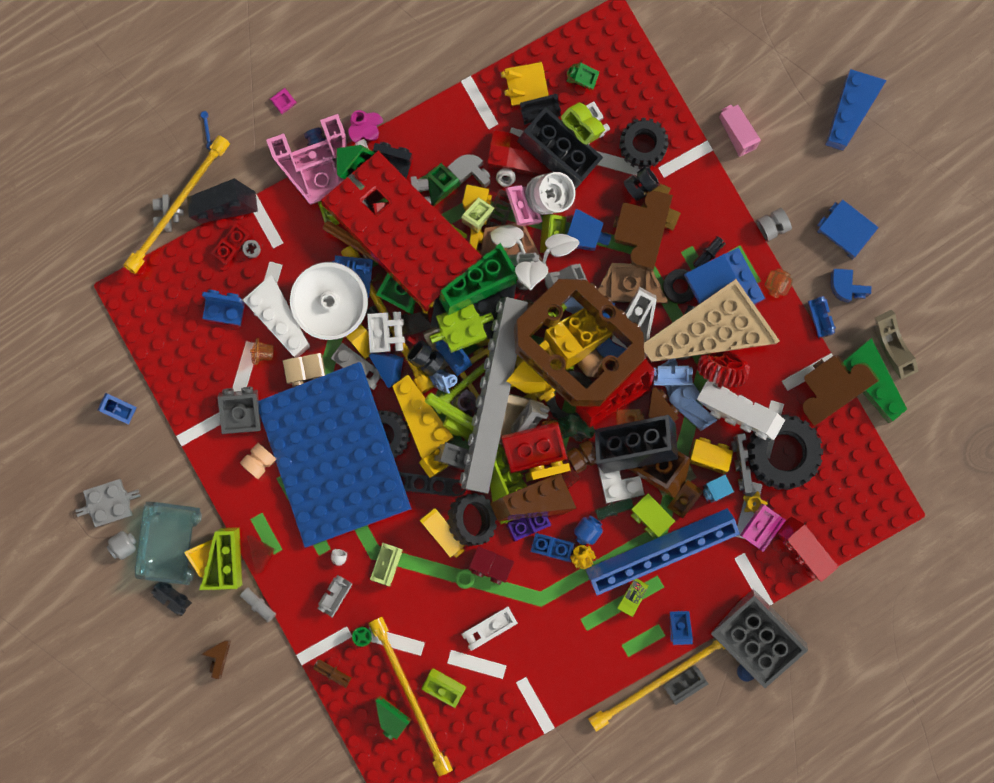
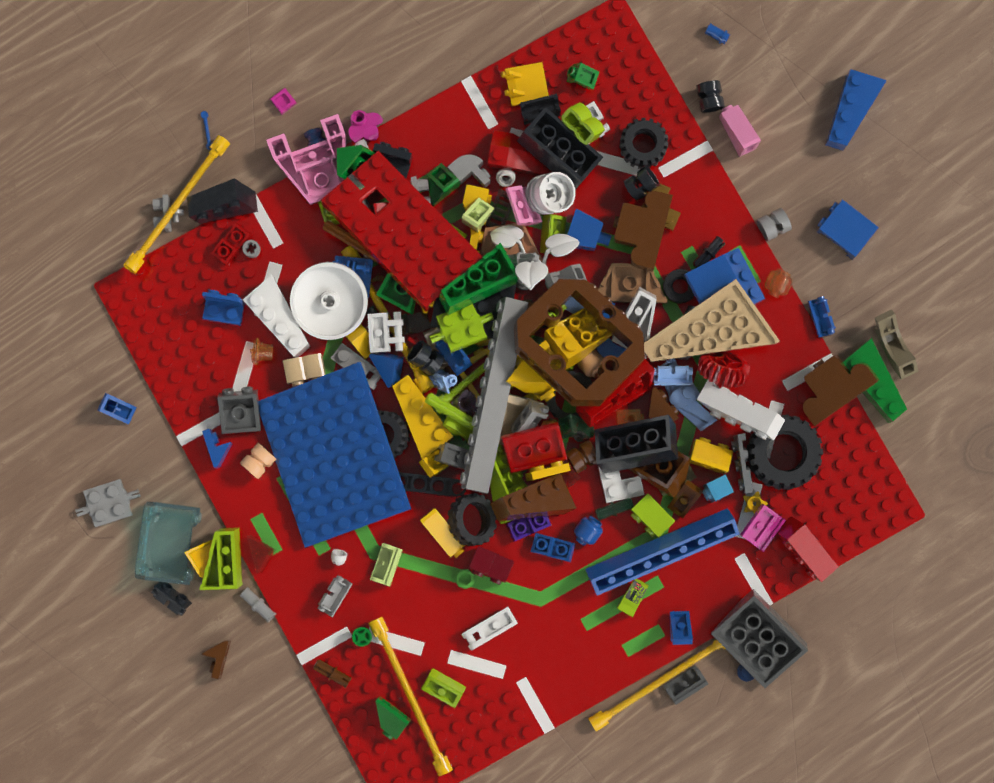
light grey head [107,531,137,560] -> none
yellow gear [570,545,596,569] -> none
blue brick [830,269,872,303] -> none
none -> blue slope [202,429,232,469]
none -> black wheel [696,80,725,113]
none -> blue pin [705,23,730,44]

